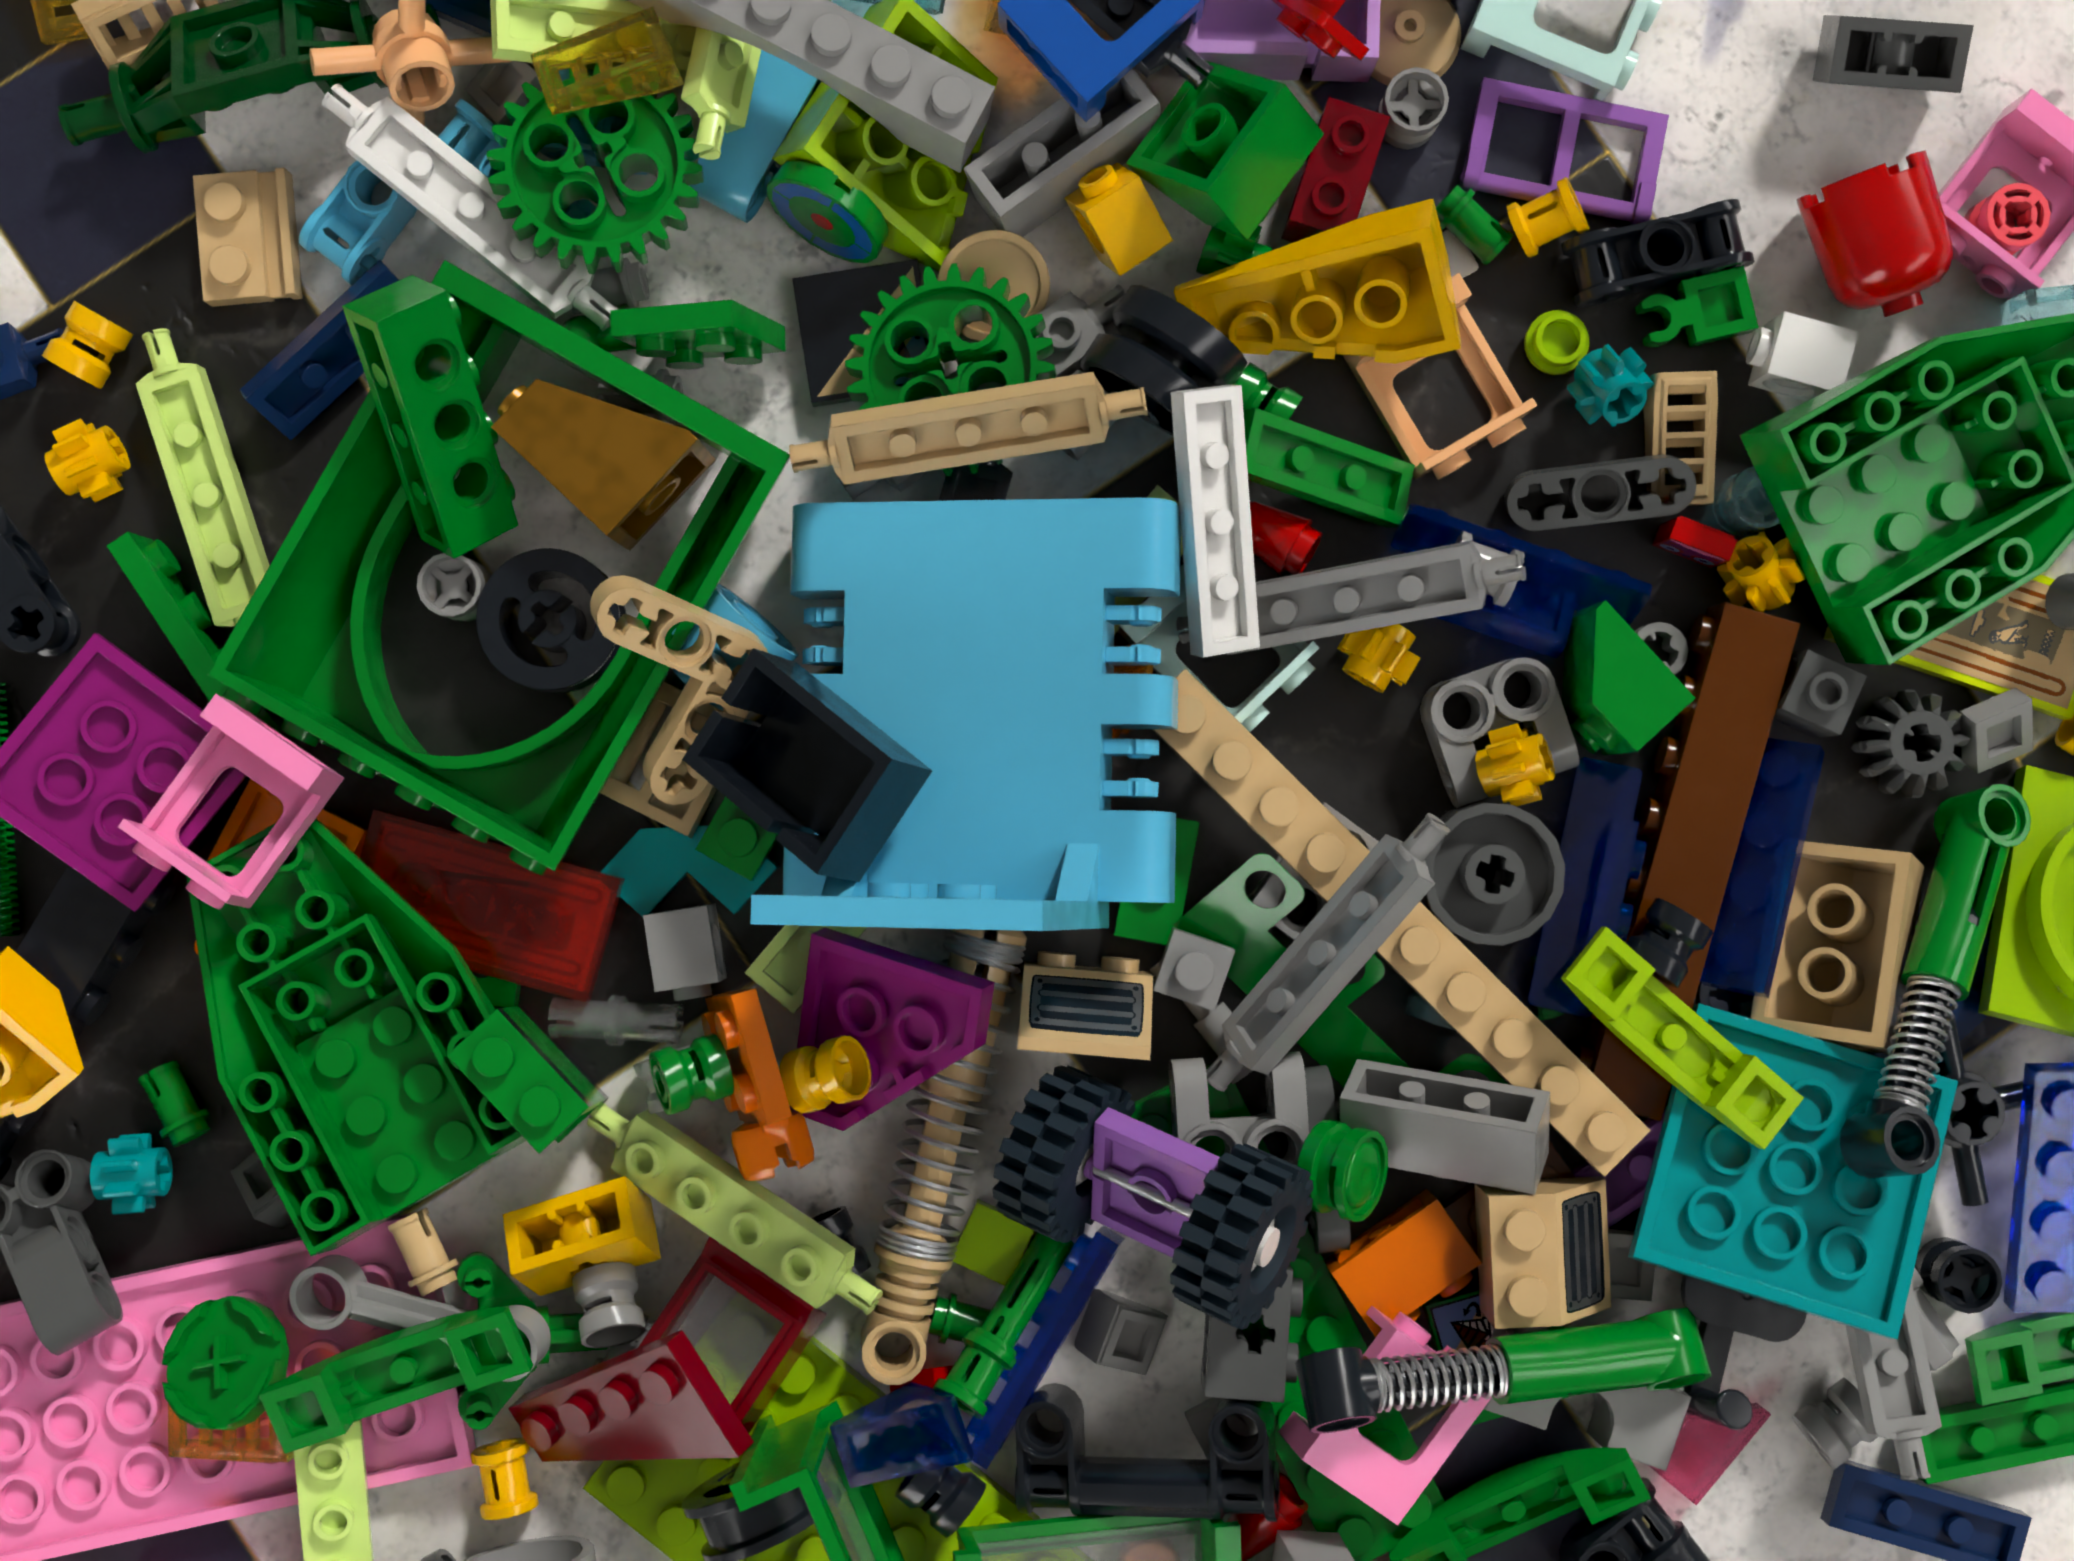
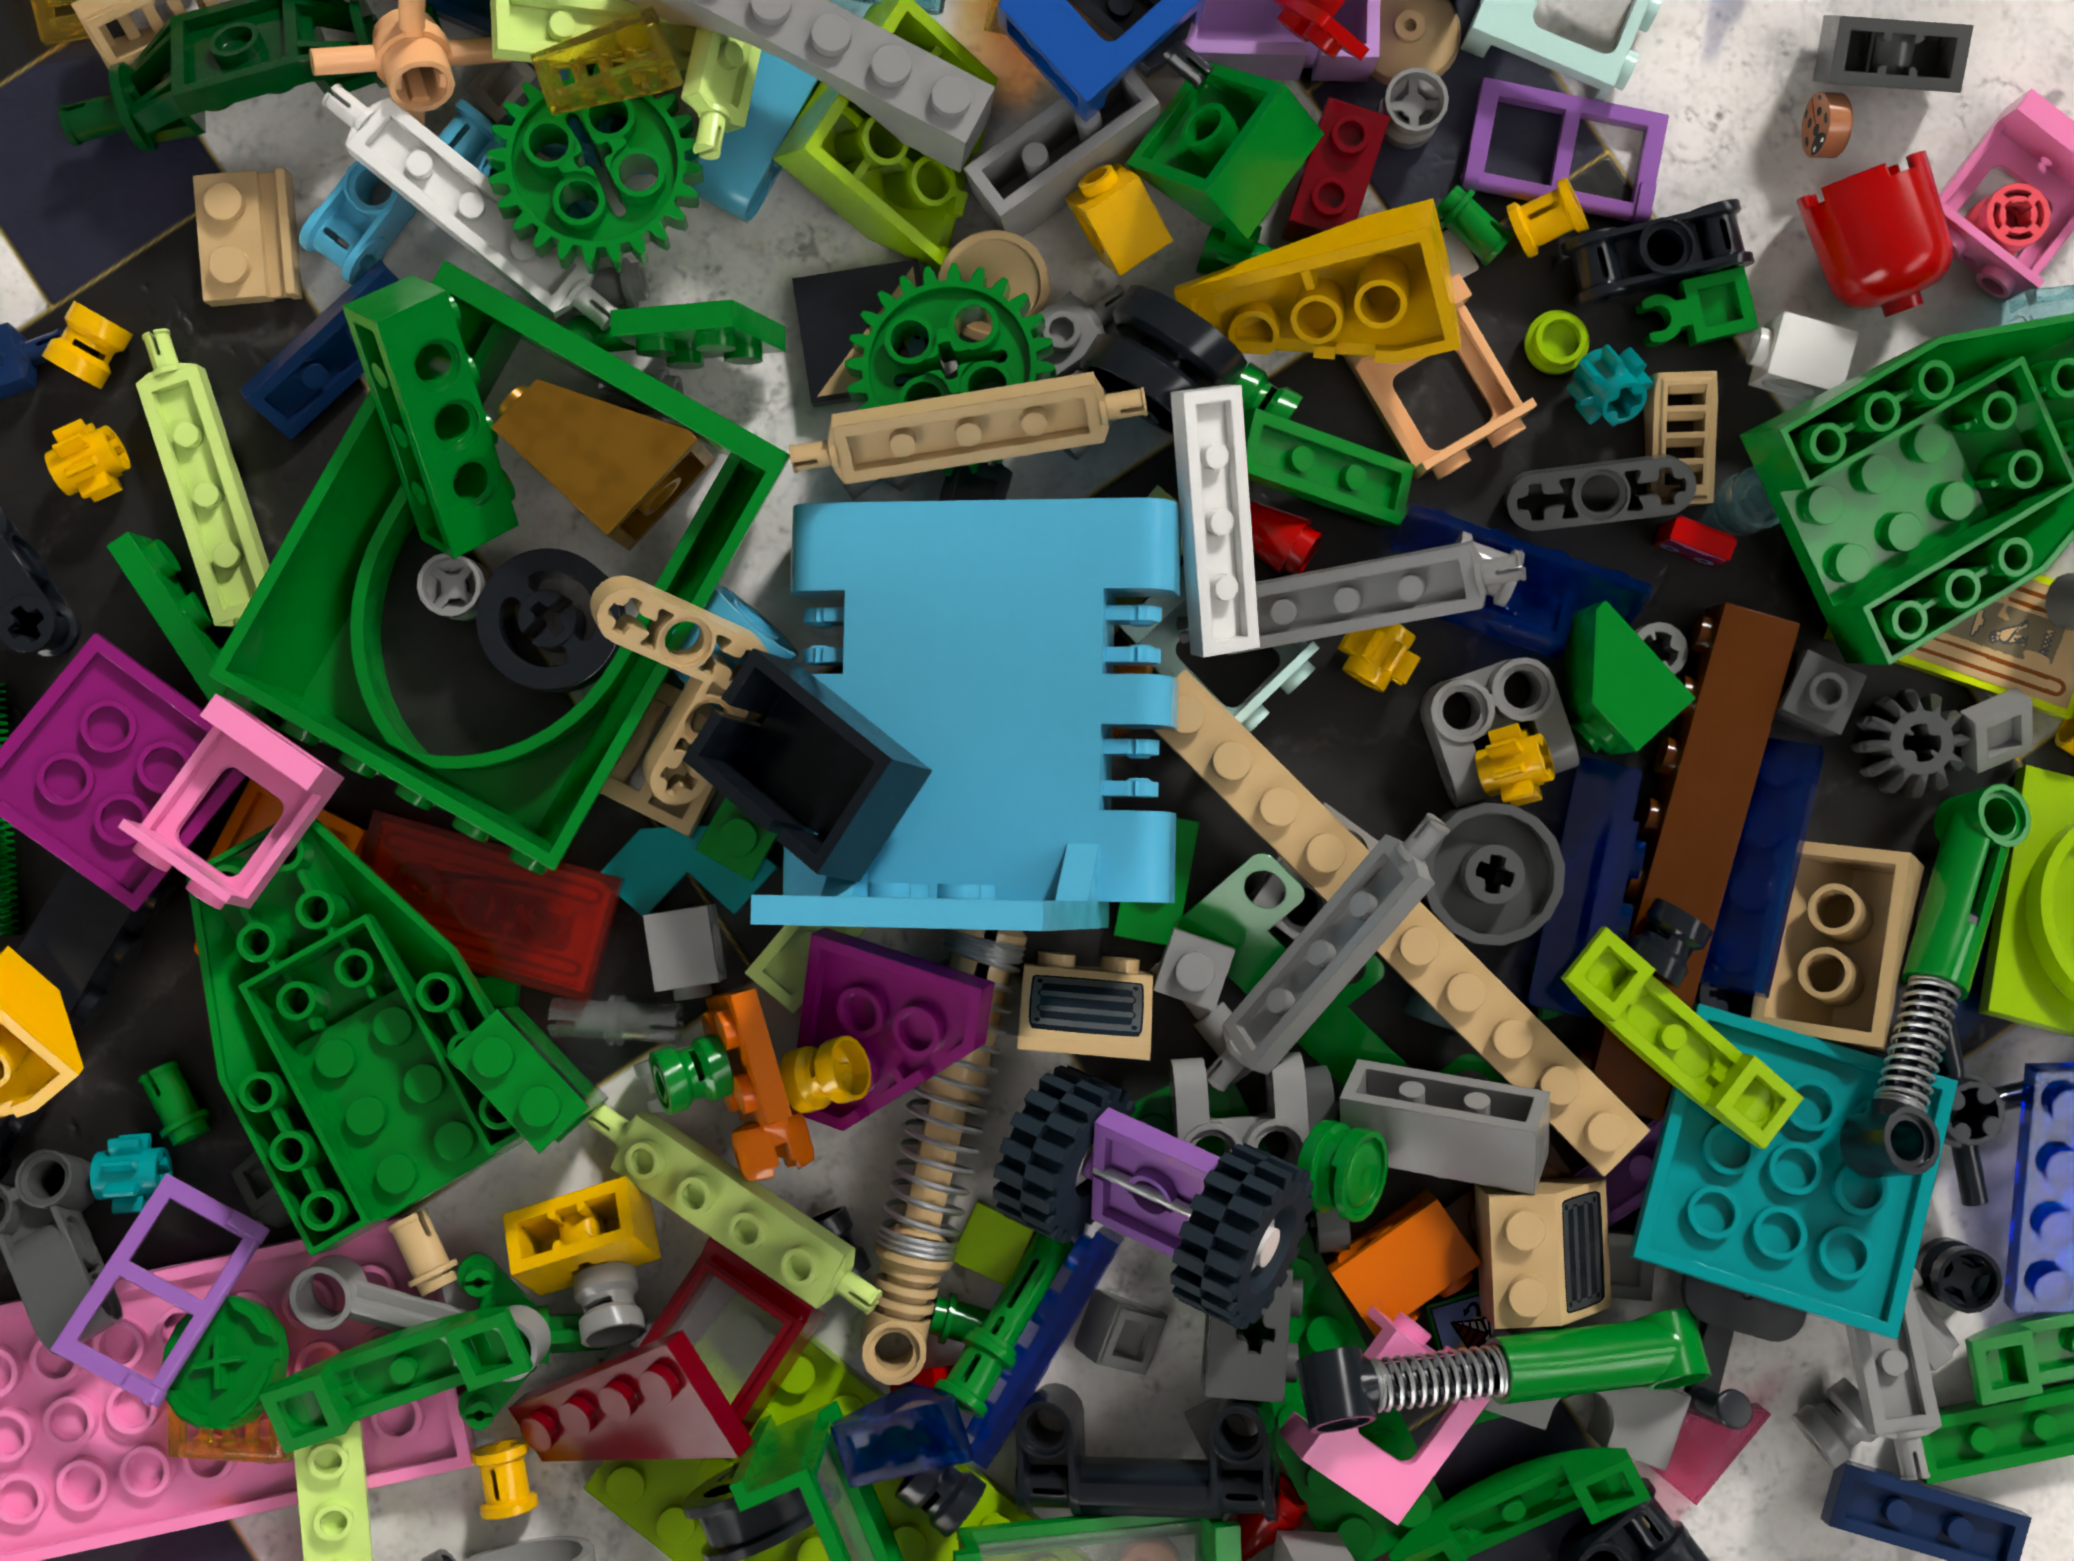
green tile [767,161,889,263] -> none
yellow gear [1717,531,1805,613] -> none
none -> medium lavender window [50,1173,271,1408]
none -> nougat tile [1802,92,1853,158]

